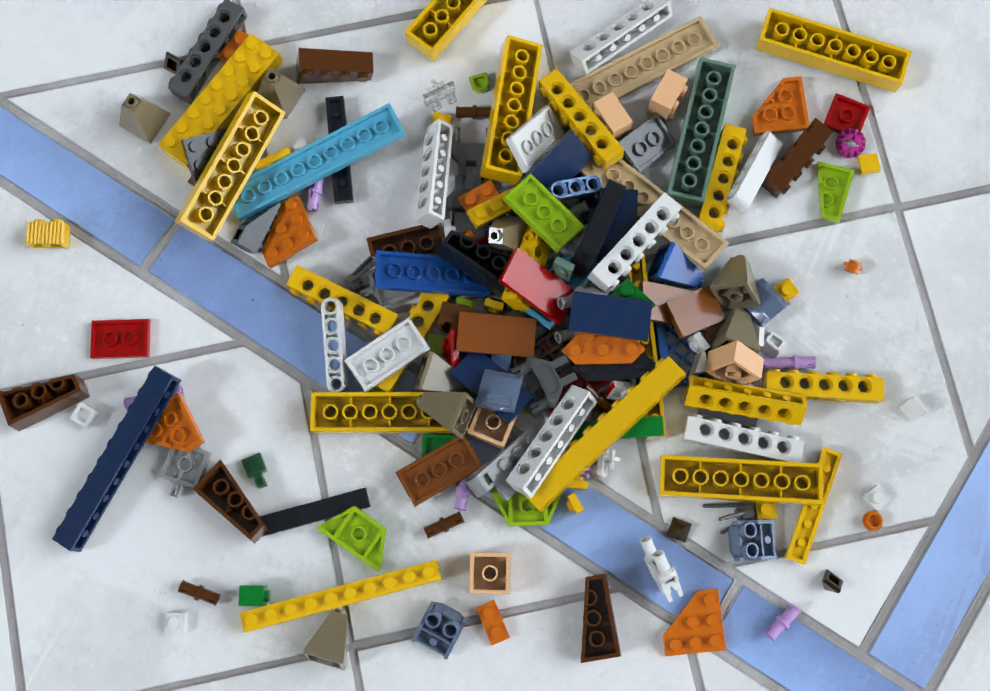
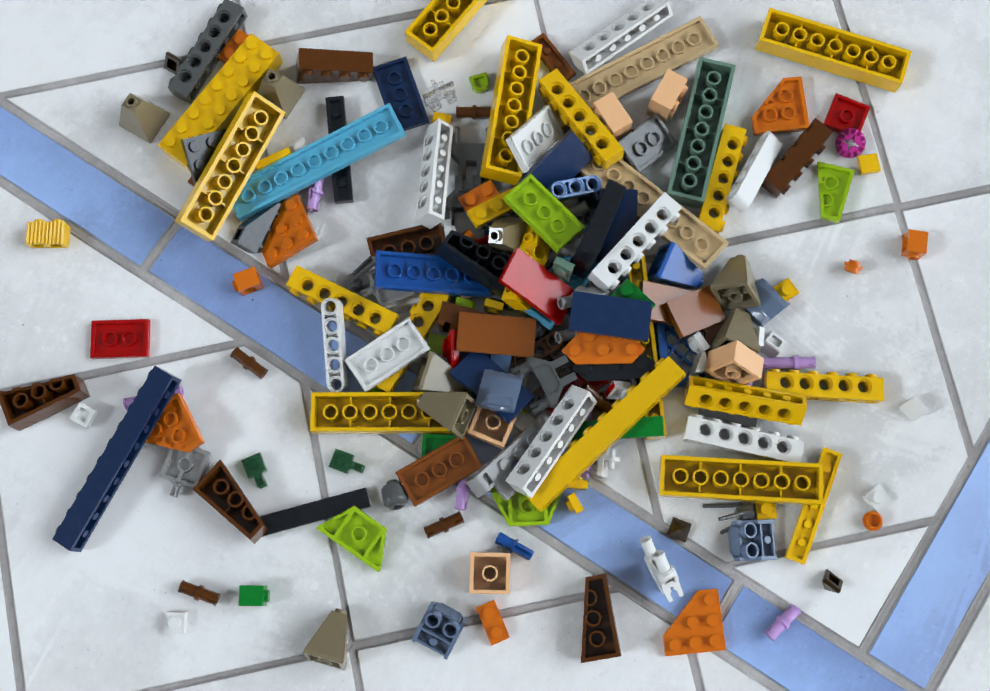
yellow brick [240,560,442,633] -> none
none -> reddish brown pin [230,347,268,380]
none -> orange brick [232,266,264,296]
none -> clear green plate [329,449,365,474]
none -> dark blue tile [373,57,429,131]
none -> dark grey head [381,479,408,510]
none -> blue axle [495,532,534,560]
none -> dark orange tile [531,33,576,81]
none -> orange brick [901,229,928,260]

